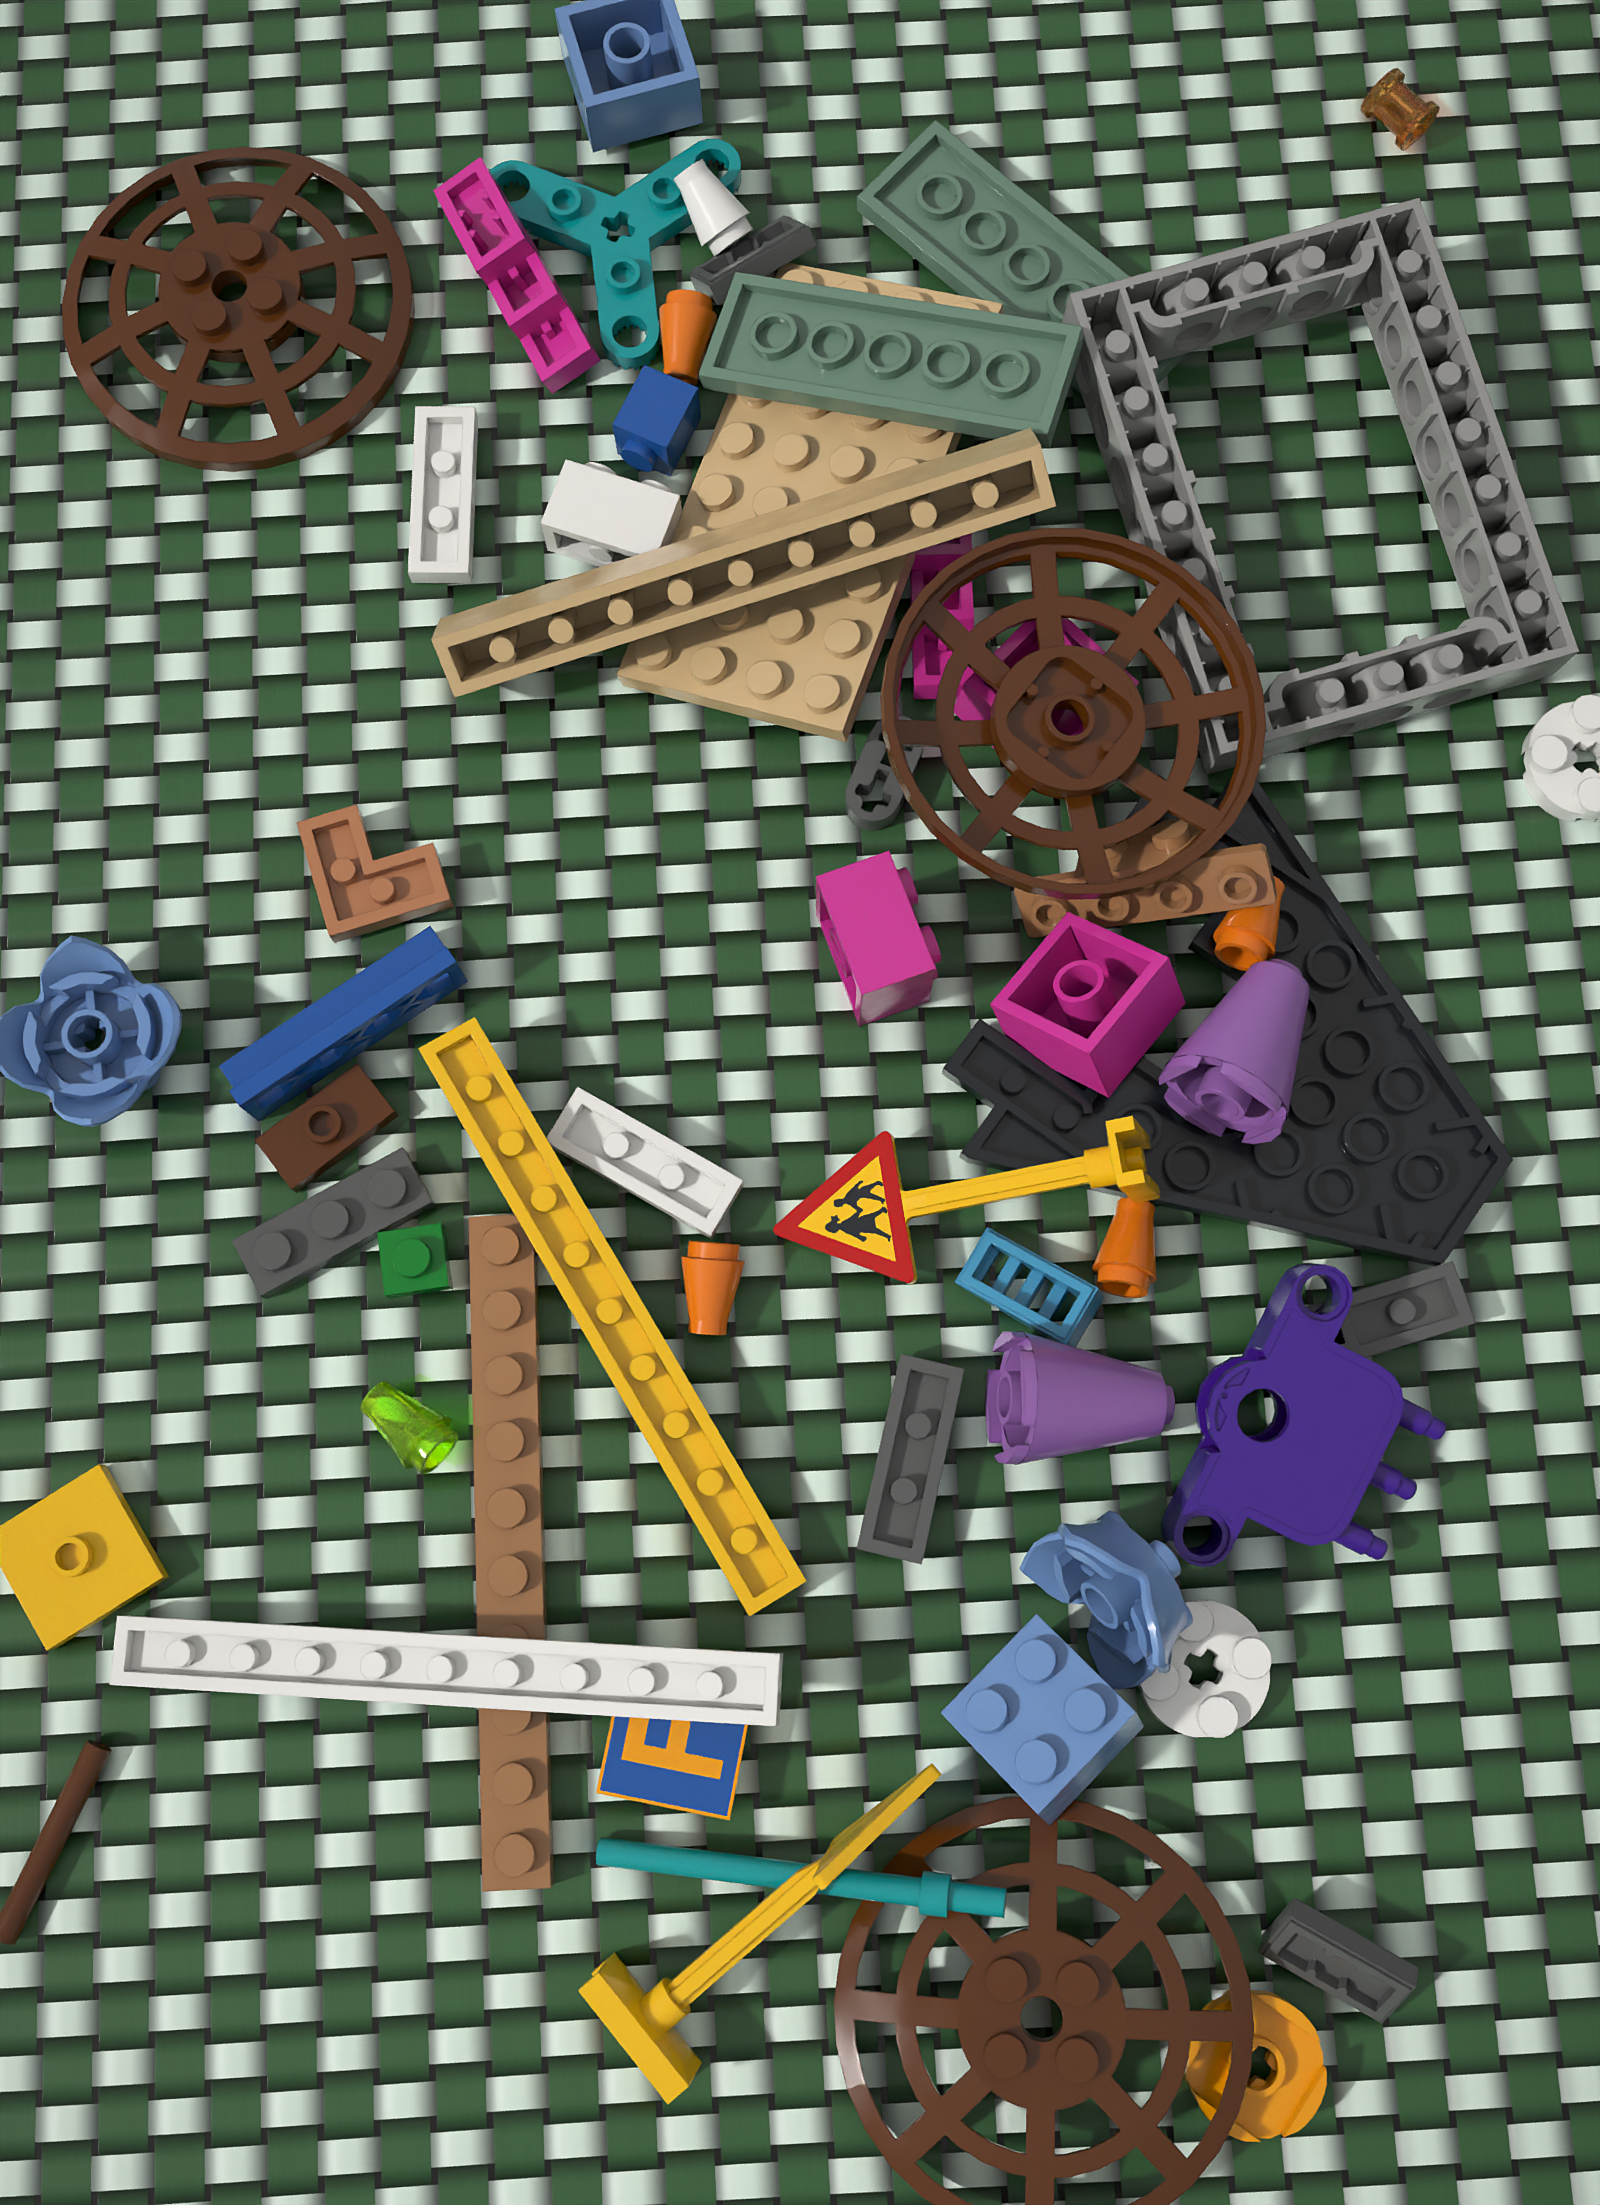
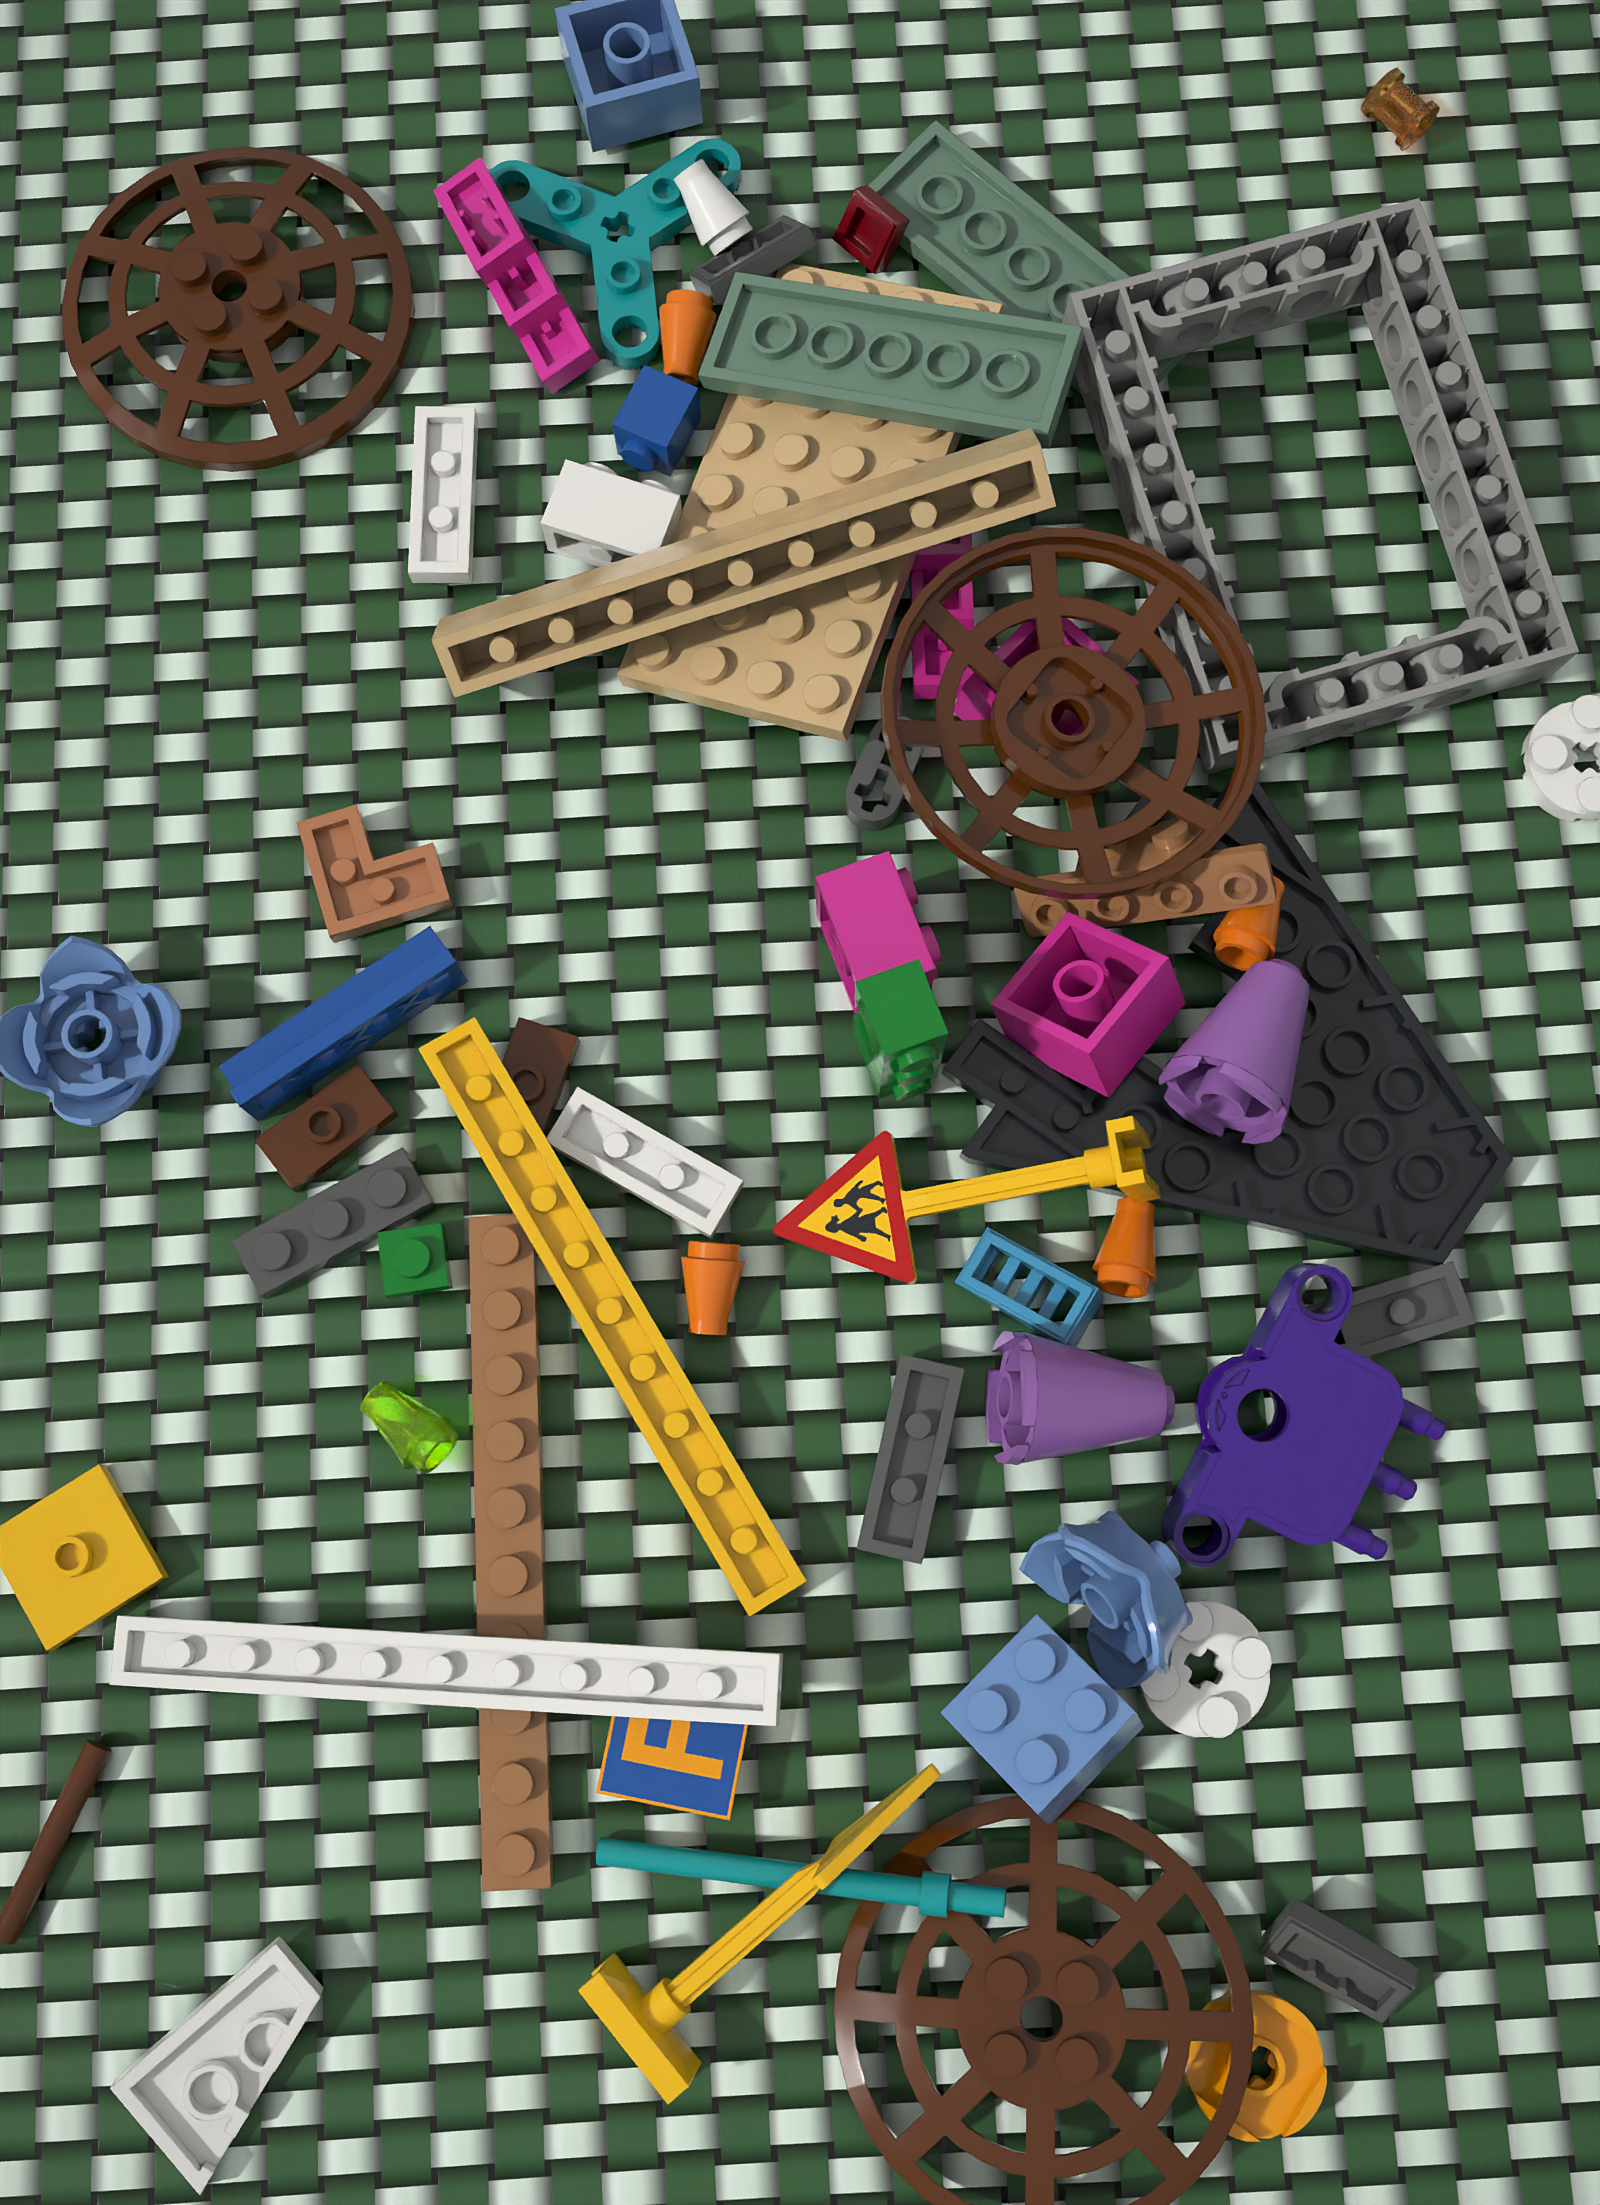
none -> white wing [110,1936,323,2195]
none -> reddish brown plate [502,1017,580,1136]
none -> dark red tile [833,184,910,274]
none -> green arch [852,959,948,1101]

